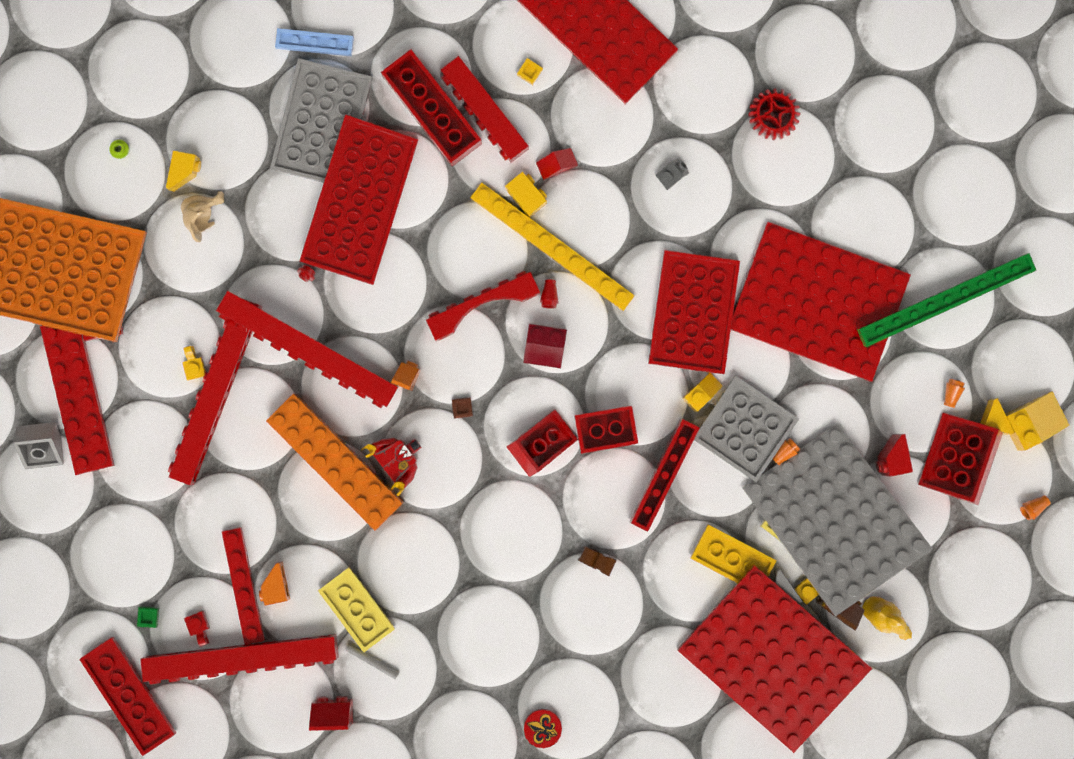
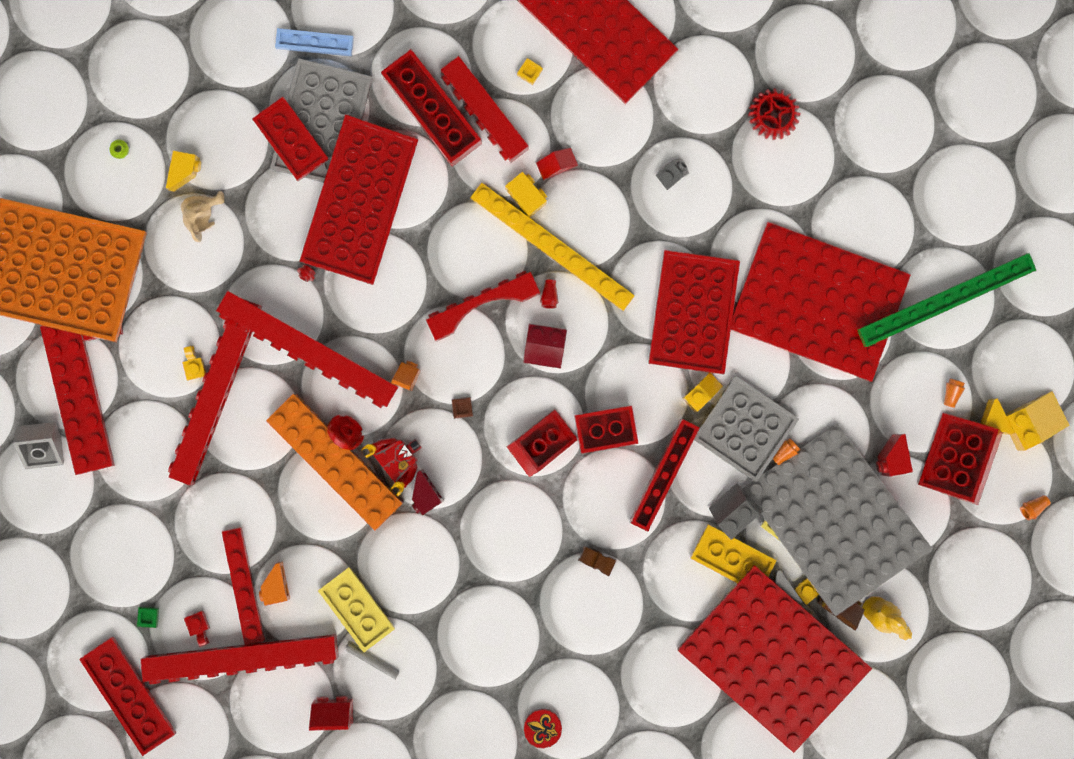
none -> red plate [252,97,329,181]
none -> red tile [327,415,364,450]
none -> dark red slope [411,469,444,516]
none -> dark grey slope [709,483,763,540]

